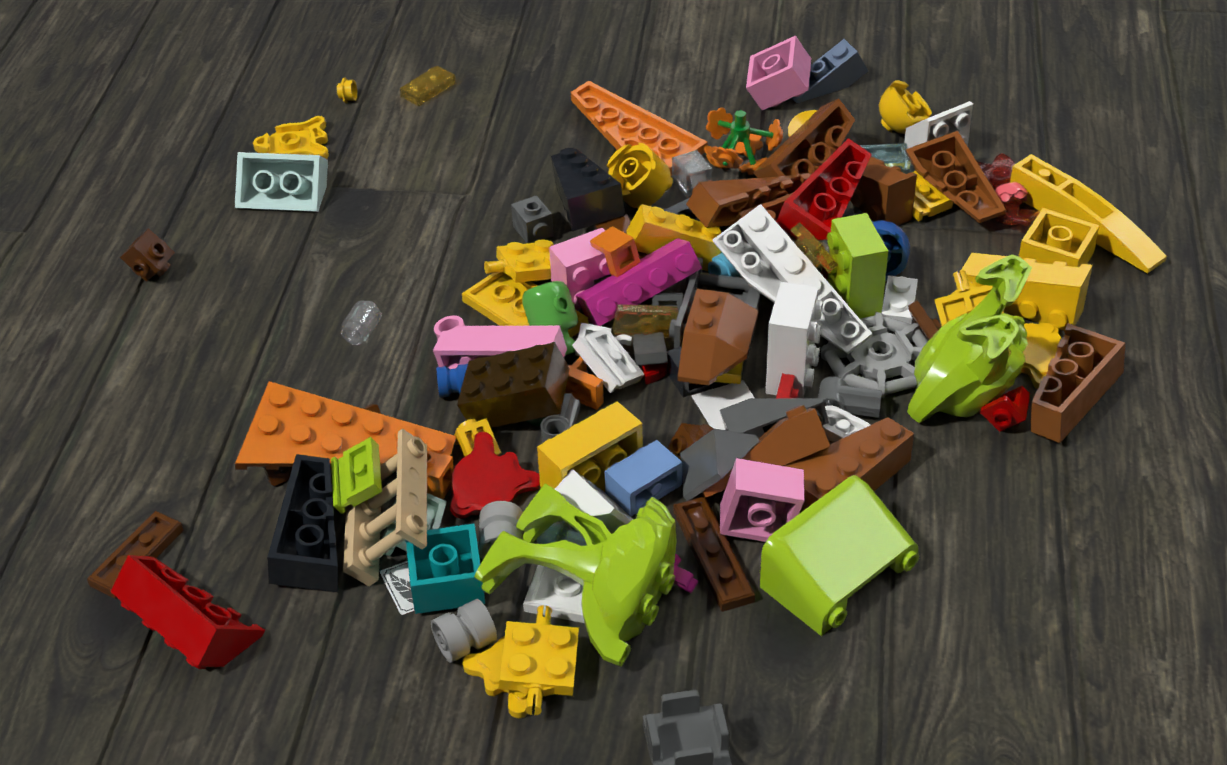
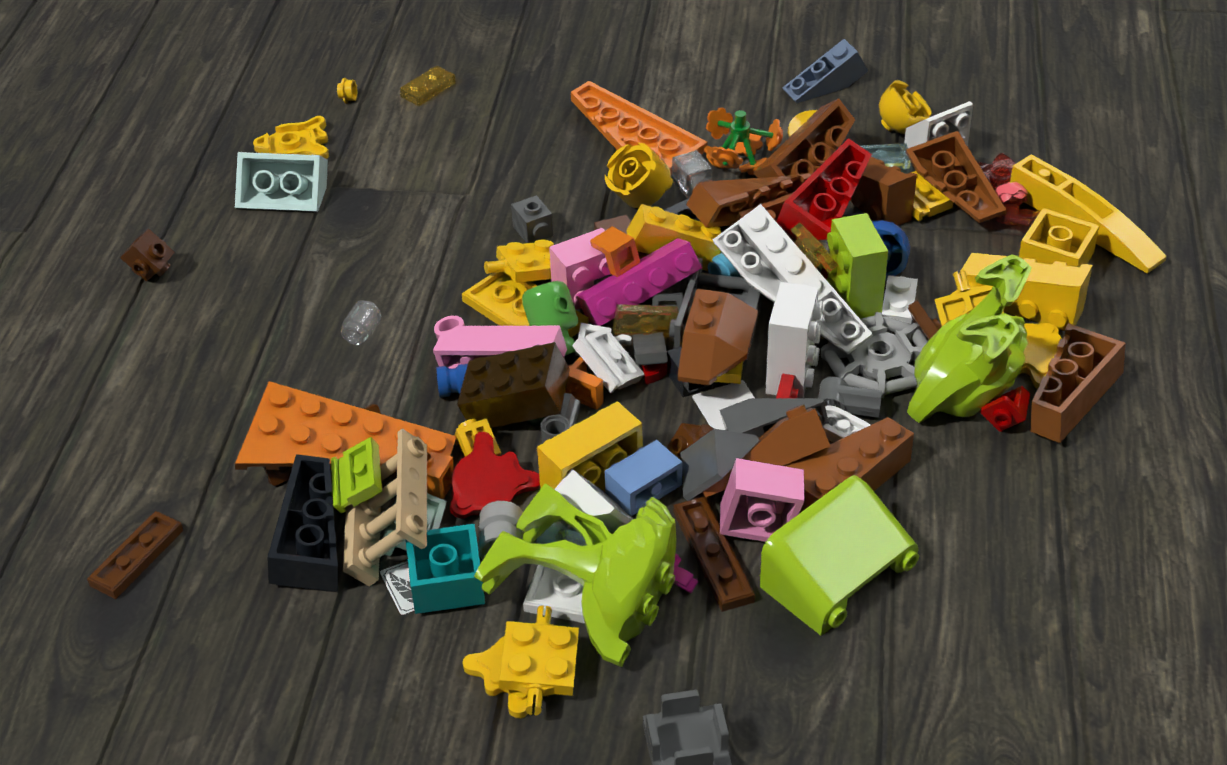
red wedge [110,555,266,669] -> none
light grey wheel [431,599,497,663] -> none
black wedge [551,148,625,232] -> none
bright pink brick [746,36,811,110] -> none

